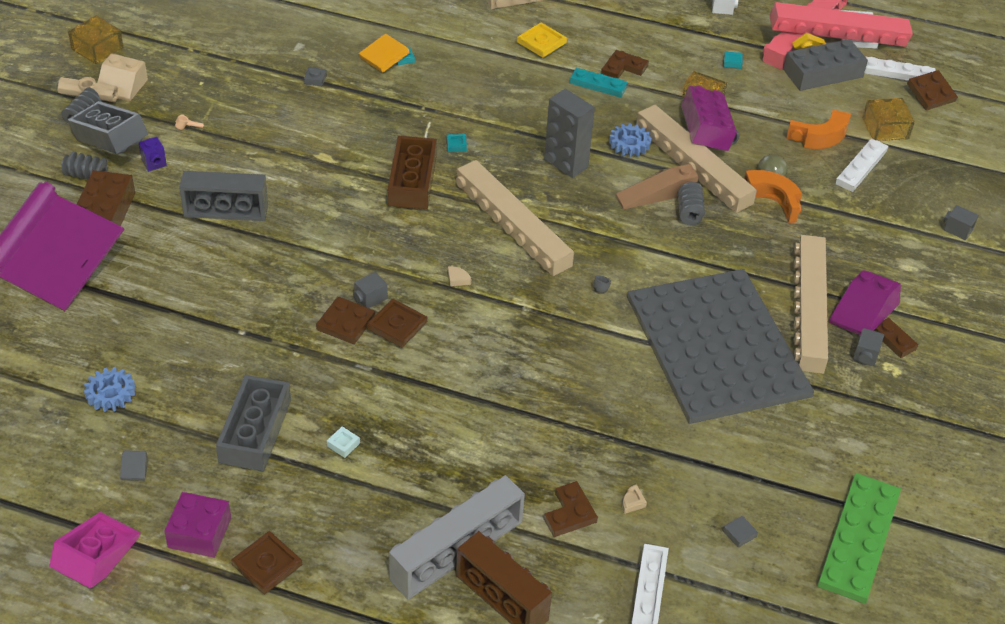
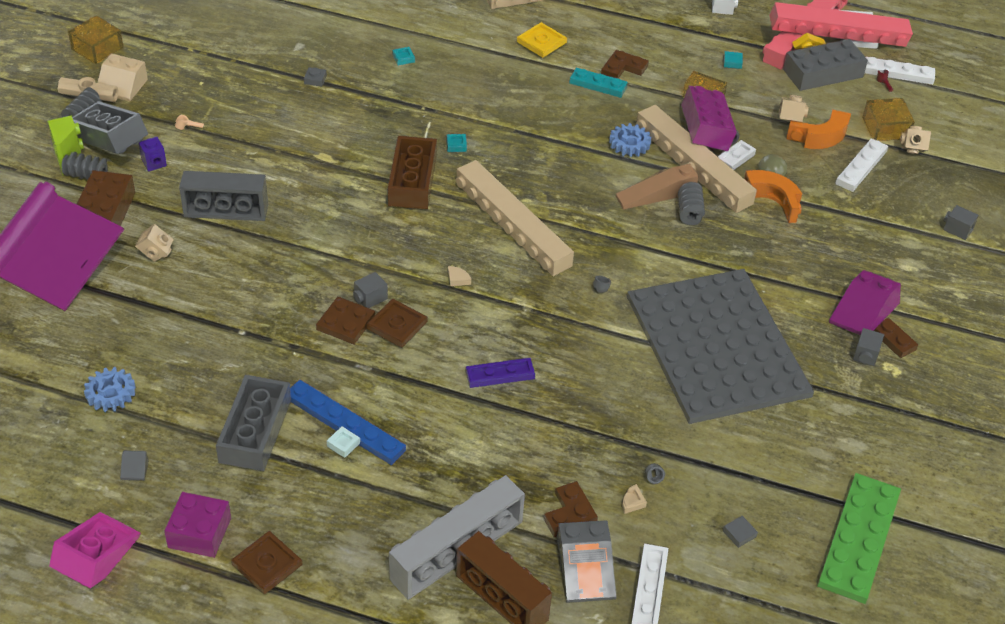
light orange tile [358,33,410,73] -> none
dark grey brick [544,89,595,178] -> none
tan brick [794,235,828,374] -> none
reddish brown plate [907,70,958,110] -> none
none -> lime slope [48,115,84,175]
none -> tan brick [135,224,174,262]
none -> blue plate [290,380,406,465]
none -> dark purple tile [465,358,535,388]
none -> dark grey slope [557,520,616,603]
none -> dark grey hinge [645,463,665,484]
none -> white plate [718,140,756,170]
none -> tan brick [778,95,809,122]
none -> dark red hand [877,69,893,92]
none -> tan brick [900,126,931,154]

